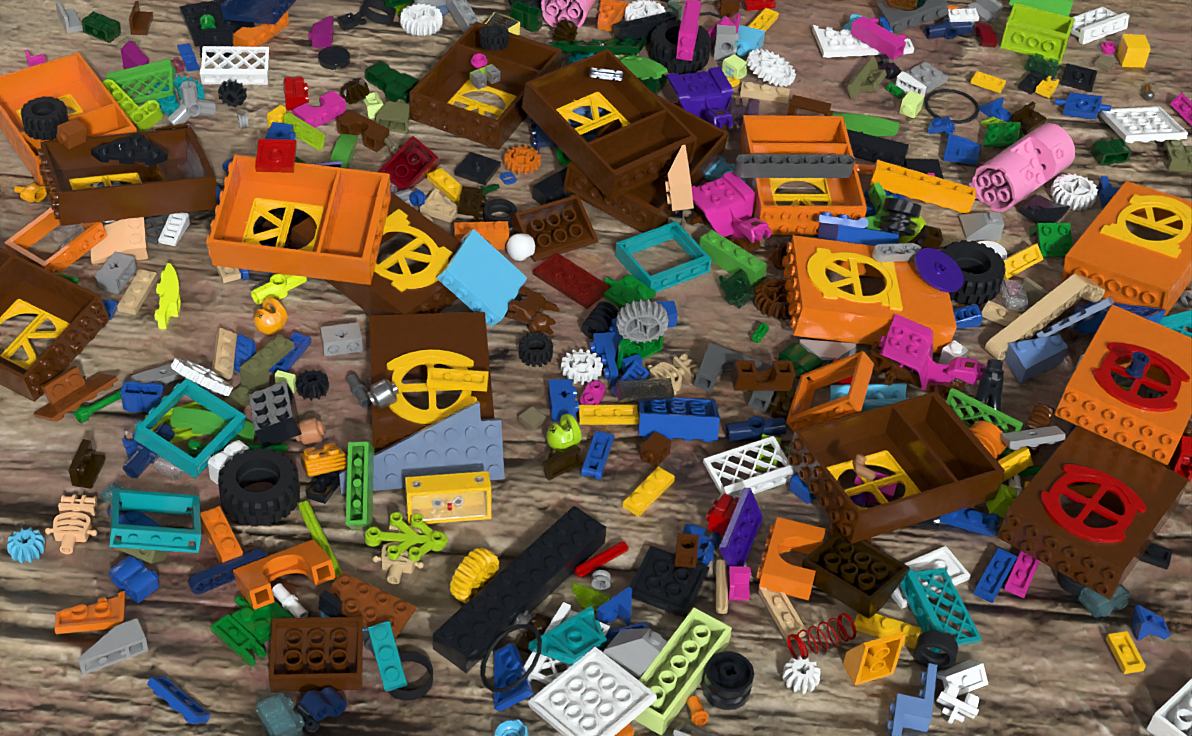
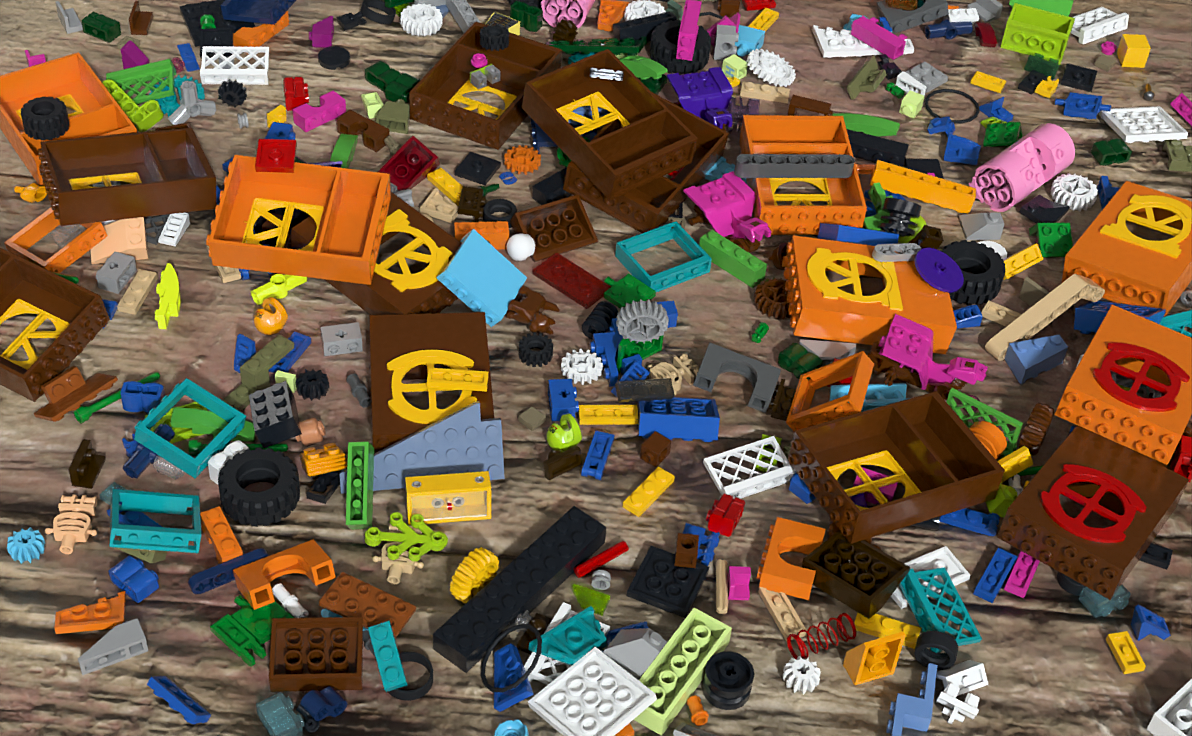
dark orange brick [56,118,87,149] -> none
black plate [91,134,168,166] -> none
light grey tile [132,359,187,385] -> none
white gear [170,358,233,396] -> none
tan plate [212,328,238,380] -> none
lime plate [283,112,325,151] -> none
lime axle [298,500,342,581] -> none
black plate [318,590,343,617] -> none
dark brown gear [341,78,369,104] -> none
flat silver head [368,379,399,409] -> none
blue plate [410,189,426,206] -> none
dark pink plate [580,381,606,405] -> none
blue slope [596,587,632,626] -> none
light nougat slope [665,145,694,211] -> none
clear green bracket [719,268,756,309] -> none
dark purple tile [719,488,763,568] -> none
dark blue piece [725,416,787,442] -> none
reddish brown arch [731,360,796,391] -> none
plate [815,212,868,228] -> none
medium nougat arm [852,454,877,482] -> none
white brick [938,340,969,364] -> none
black piece [967,359,1004,427] -> none
clear beam [999,278,1028,313] -> none
light grey tile [1001,426,1065,450] -> none
dark brown bracket [1011,102,1047,135] -> none
sand blue wing [1037,296,1115,338] -> none
dark blue bush [1125,352,1150,378] -> none

